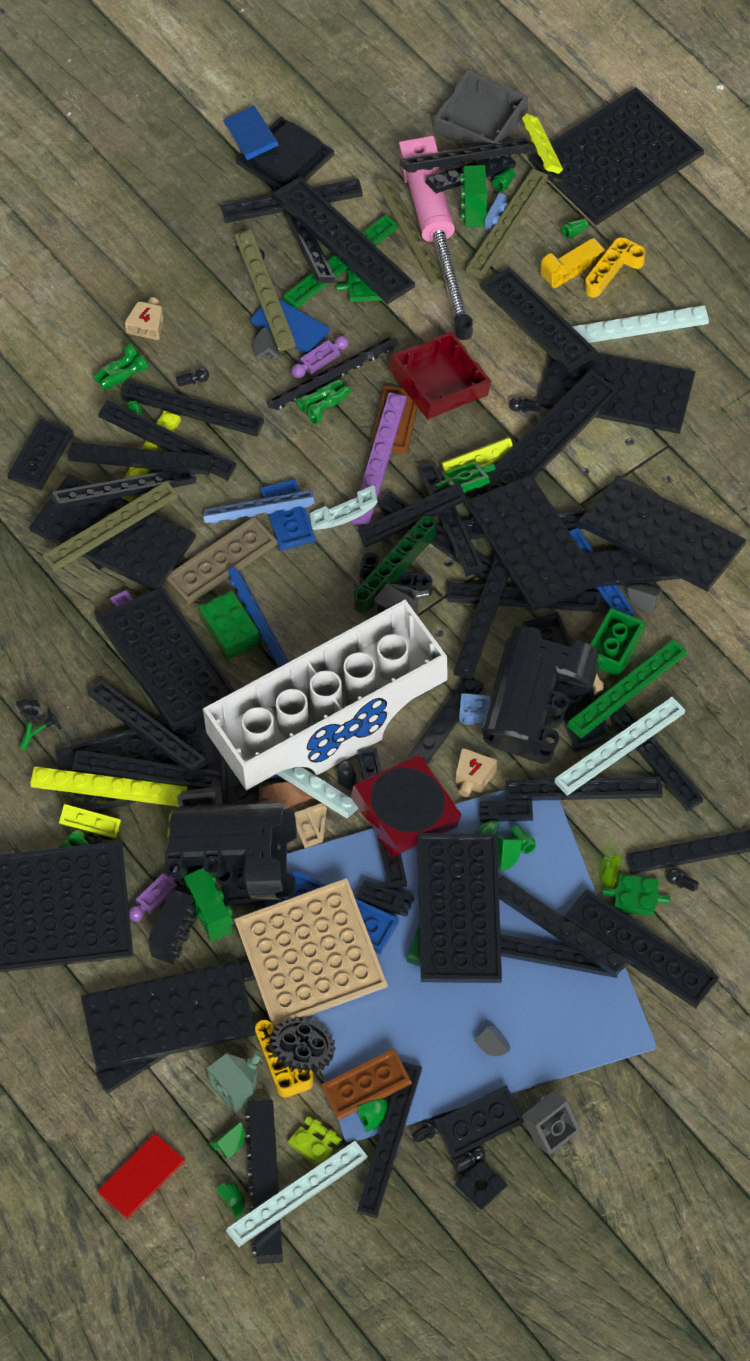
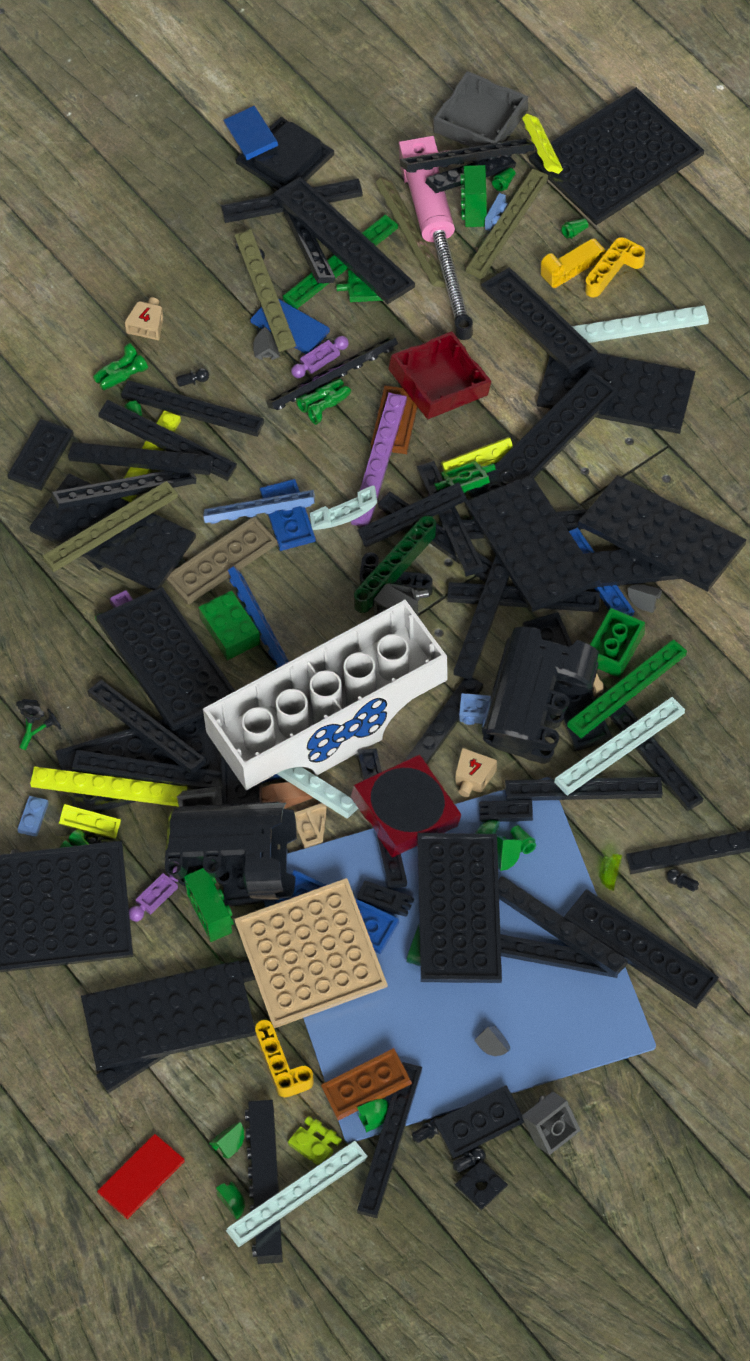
black brick [148,889,198,965] -> none
sand green piece [207,1051,262,1113] -> none
black gear [269,1017,336,1075] -> none
black brick [337,761,357,791] -> none
black axle [509,397,541,413] -> none
green plate [603,874,671,917] -> none
none -> medium blue plate [18,796,49,837]

